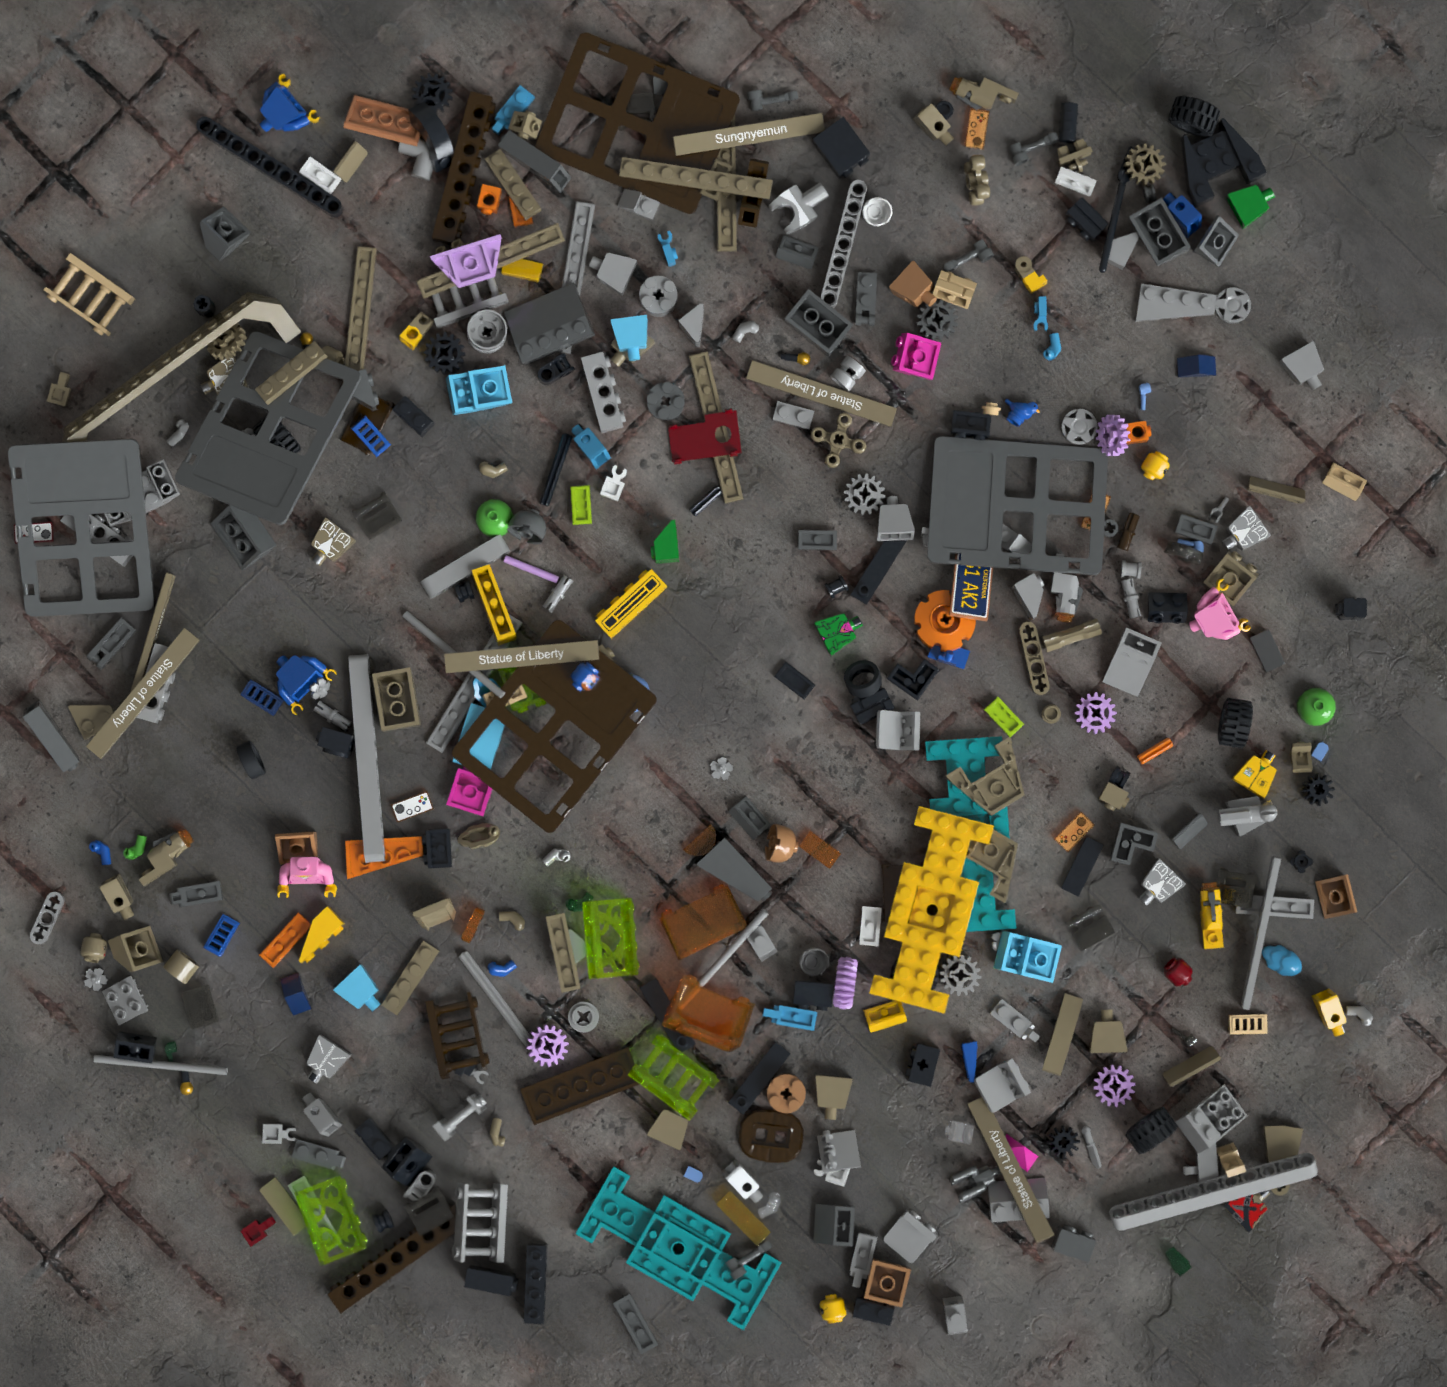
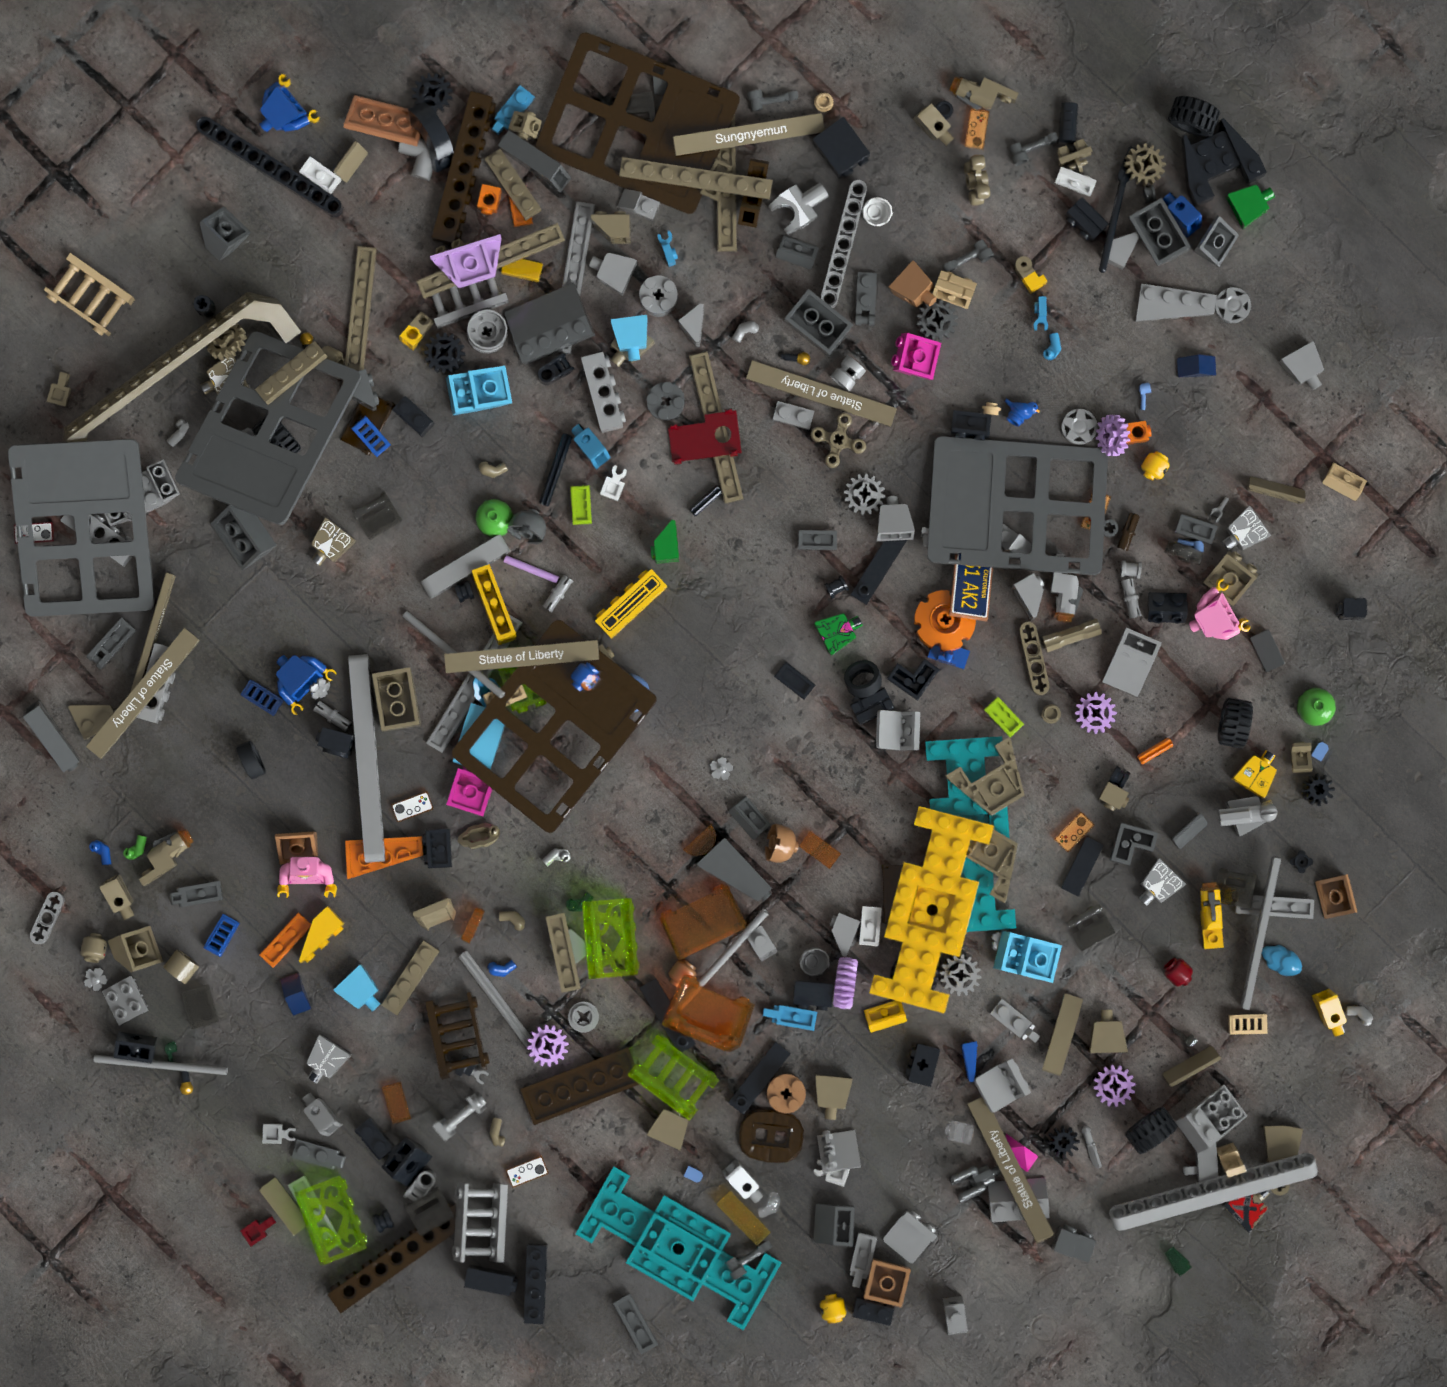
none -> clear orange tile [382,1082,412,1124]
none -> white tile [506,1156,549,1188]
none -> dark tan slope [591,211,631,244]
none -> medium nougat head [668,959,697,989]
none -> tan plate [814,93,833,112]
none -> light grey slope [829,913,860,957]

